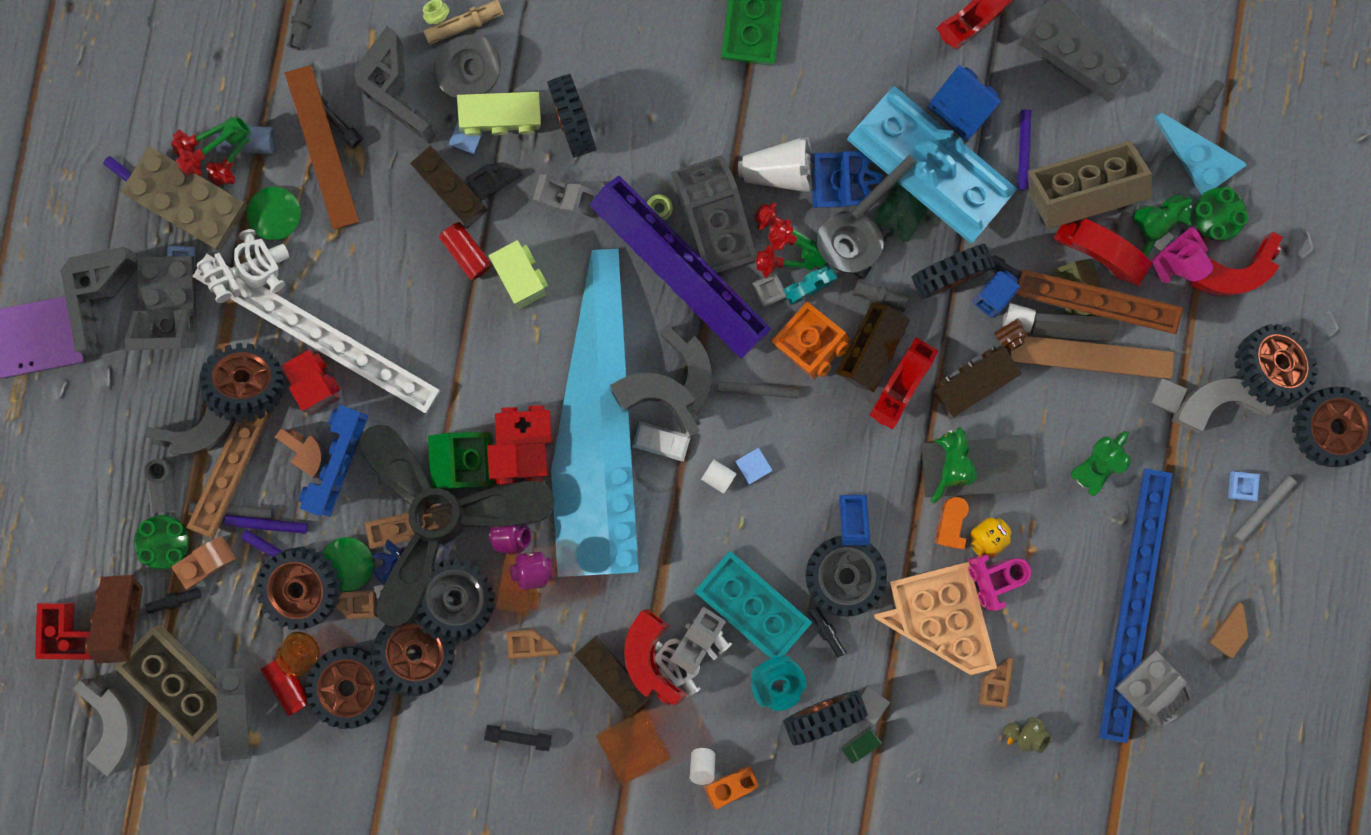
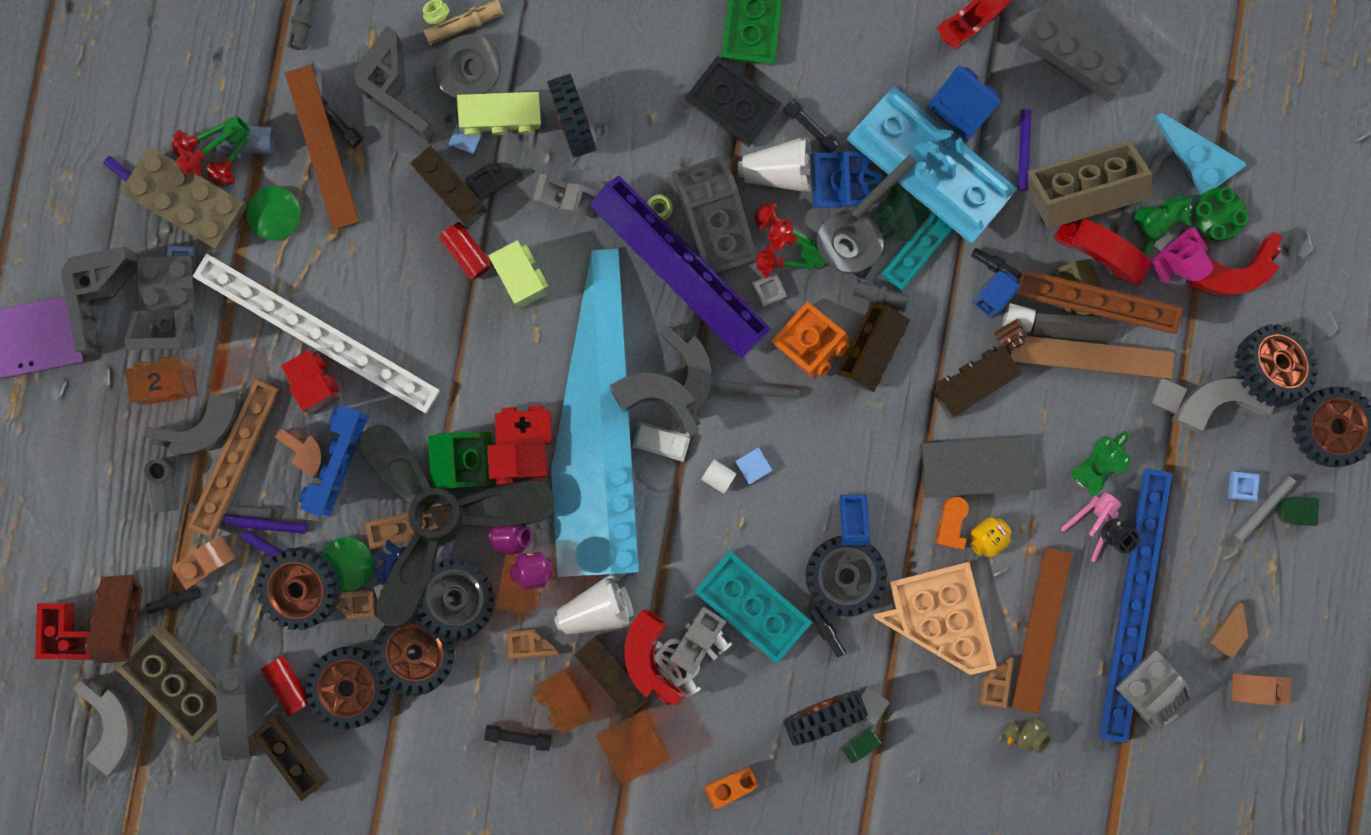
green dish [134,515,190,569] -> none
white piece [197,229,289,303] -> none
wheel [200,343,284,423] -> none
clear orange wheel [275,631,320,676] -> none
white piece [690,748,716,785] -> none
teal plate [750,656,807,711] -> none
teal plate [783,265,838,305] -> none
red arch [869,337,939,430] -> none
black wheel [911,243,995,299] -> none
green animal [930,427,977,503] -> none
dark pink pin [968,555,1031,611] -> none
none -> clear orange brick [125,356,198,406]
none -> dark brown brick [251,715,329,801]
none -> clear orange brick [534,665,594,734]
none -> white cone [554,574,634,635]
none -> black plate [685,56,782,148]
none -> black bar [783,98,840,153]
none -> teal tile [880,212,953,292]
none -> dark orange tile [1011,548,1072,714]
none -> bright pink plant [1061,492,1122,562]
none -> black wheel [1101,518,1140,554]
none -> nougat brick [1231,673,1292,705]
none -> dark green piece [1276,497,1319,526]

